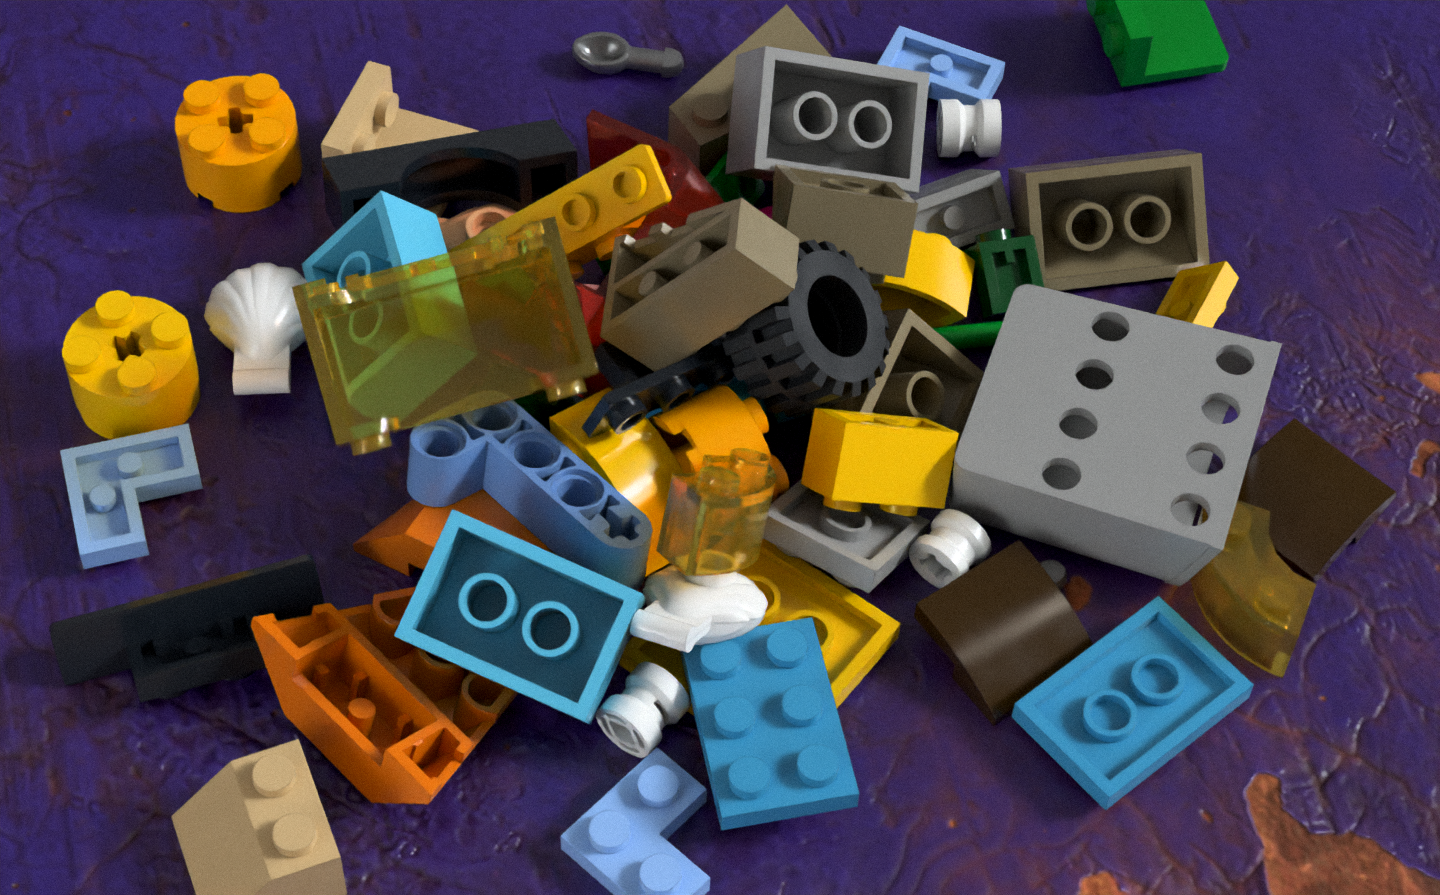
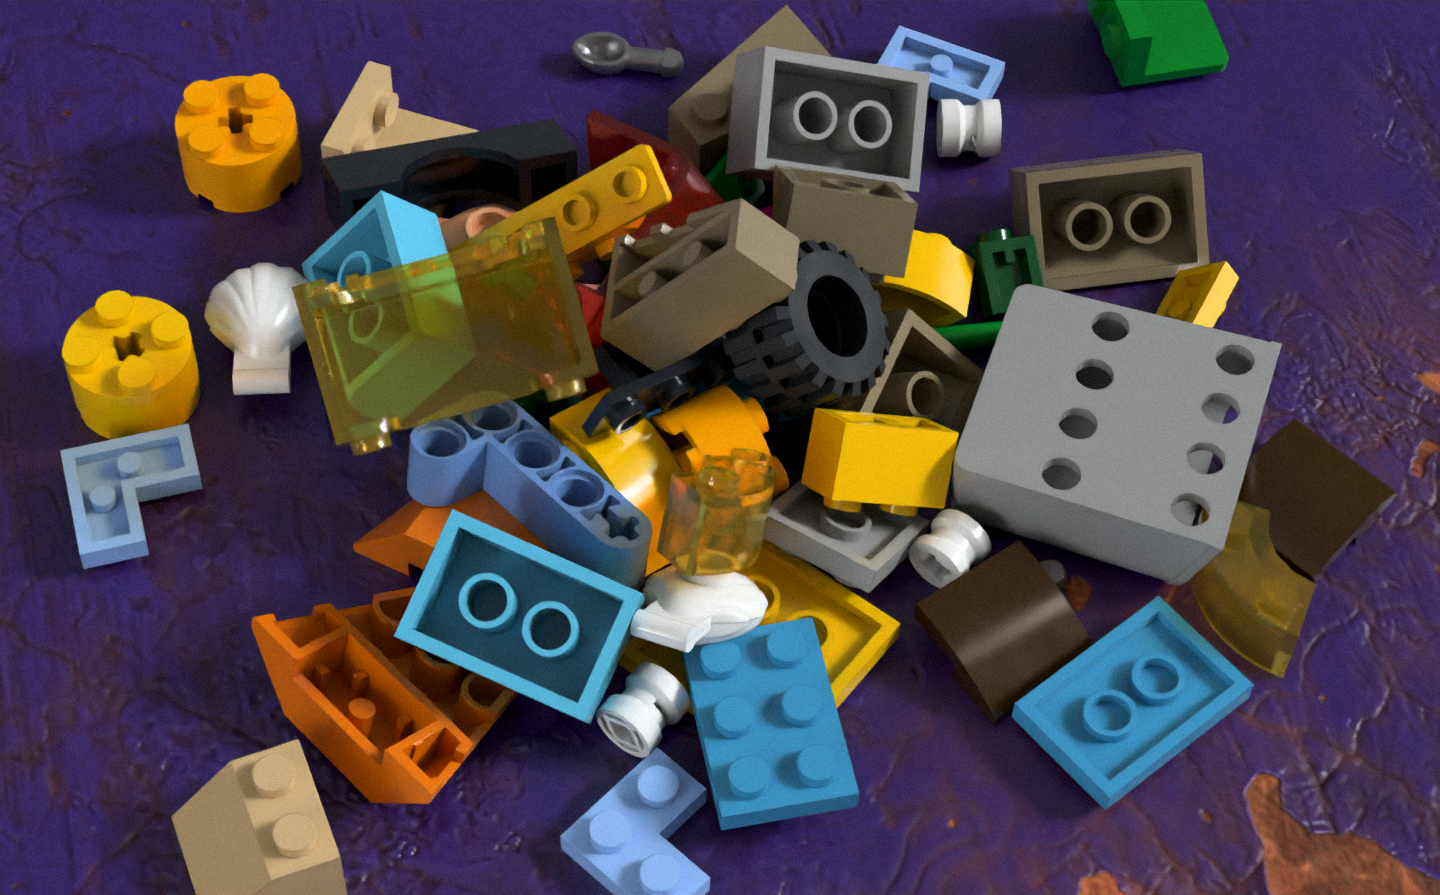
black bracket [49,554,325,703] -> none
light grey panel [908,169,1015,248] -> none

